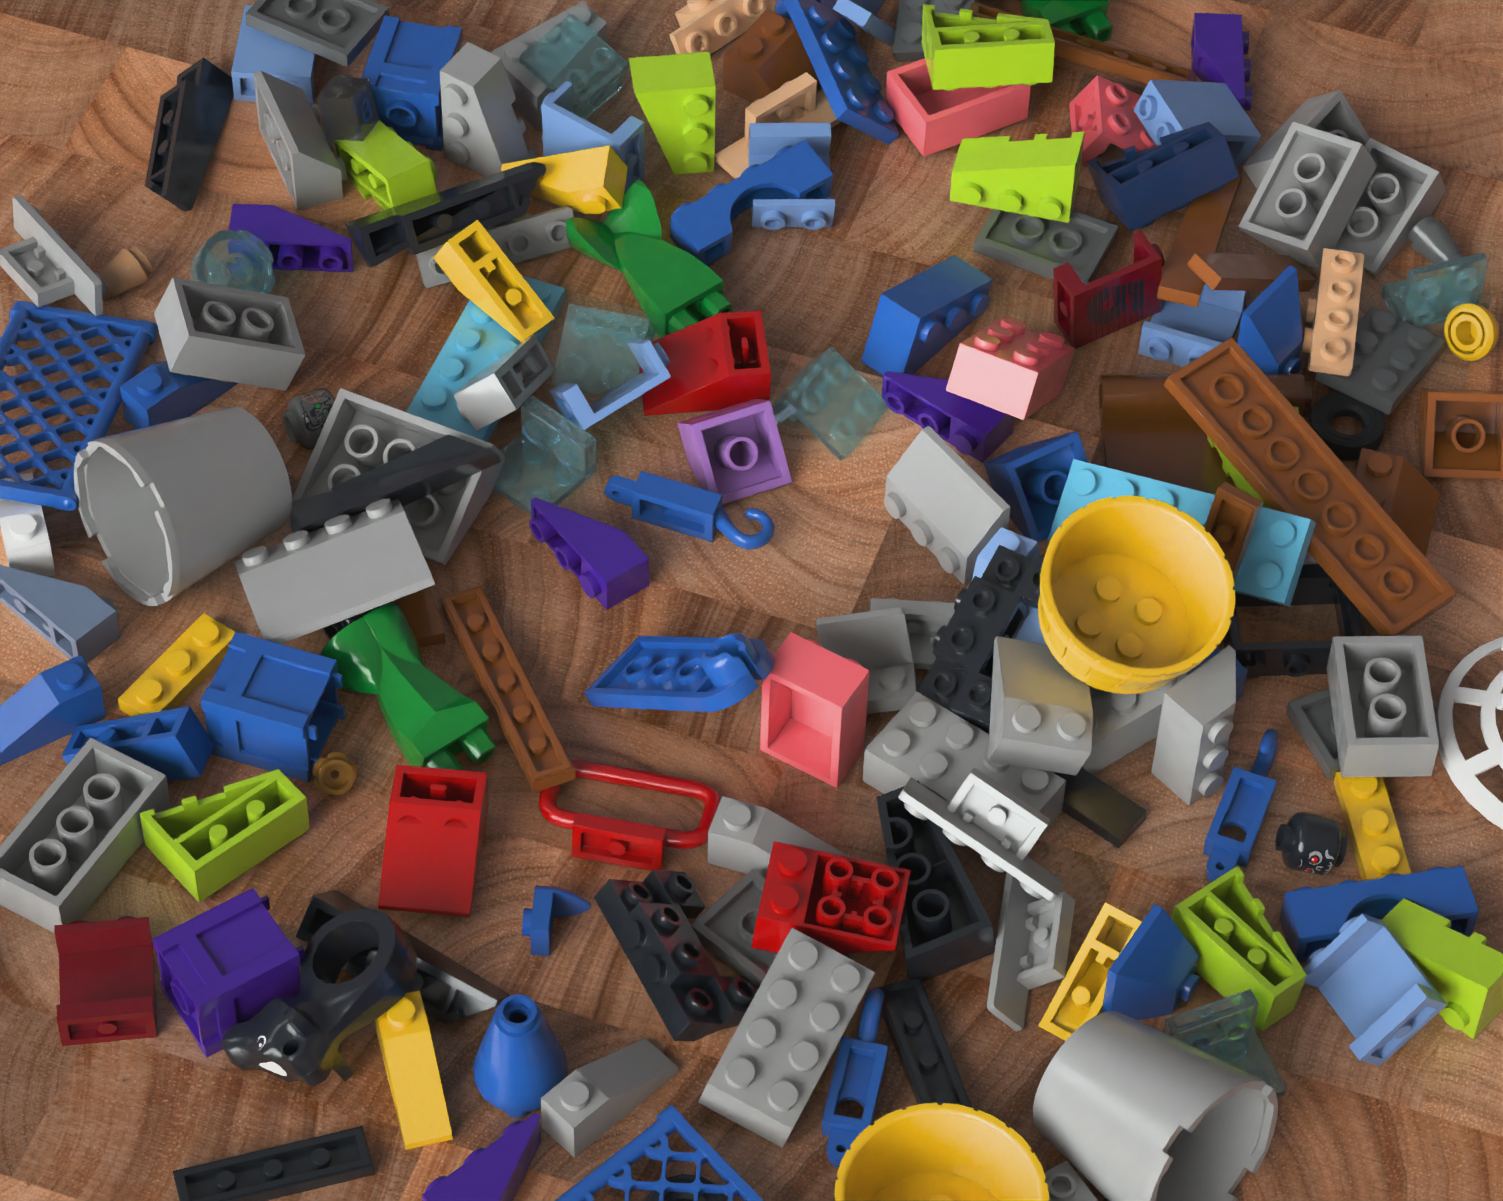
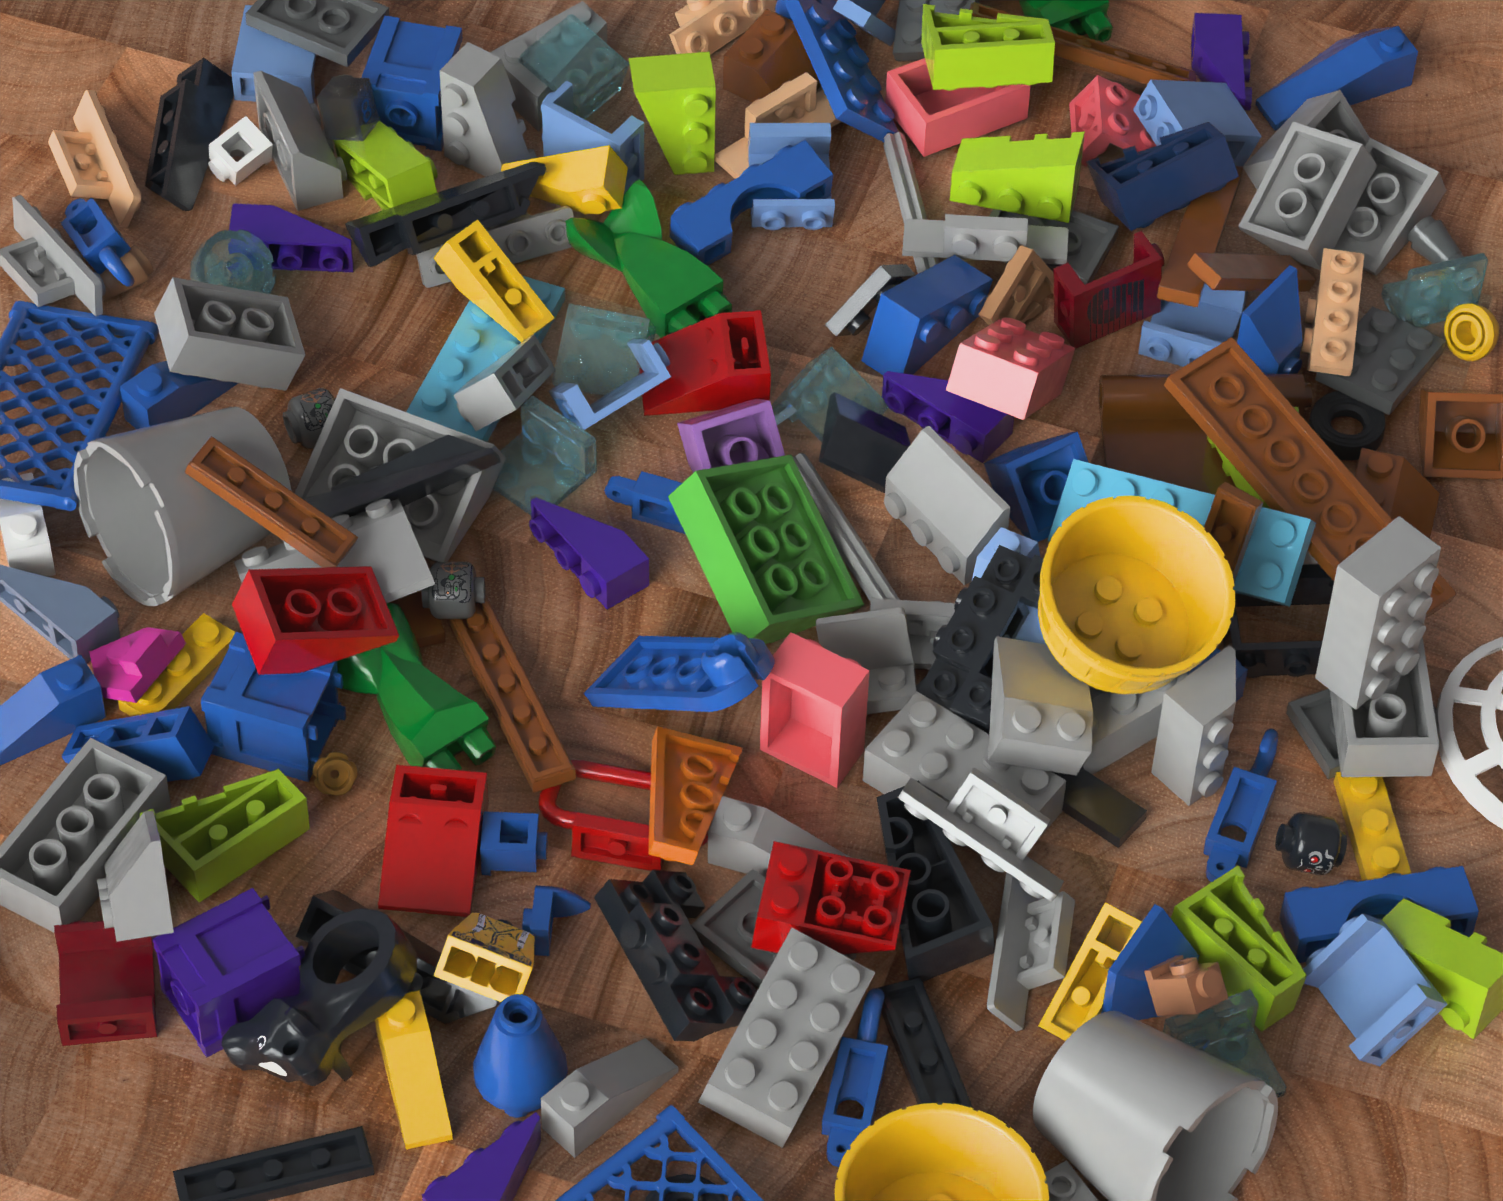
none -> light nougat bracket [48,90,141,228]
none -> blue piece [60,198,135,287]
none -> dark pink plate [89,627,186,703]
none -> light grey slope [97,810,174,942]
none -> dark orange tile [185,436,358,567]
none -> white brick [208,116,273,186]
none -> red slope [232,566,399,675]
none -> dark grey head [421,562,486,619]
none -> yellow torso [433,913,535,1002]
none -> blue brick [480,811,548,876]
none -> orange wing [648,726,743,865]
none -> bright green slope [668,455,864,644]
none -> light grey axle [792,453,900,602]
none -> black slope [819,392,911,493]
none -> plate [825,264,916,336]
none -> light grey axle [883,132,939,274]
none -> light grey bracket [902,214,1069,265]
none -> medium nougat wing [978,245,1054,325]
none -> nougat brick [1144,955,1228,1016]
none -> blue wedge [1255,26,1418,131]
none -> light grey brick [1315,516,1441,710]

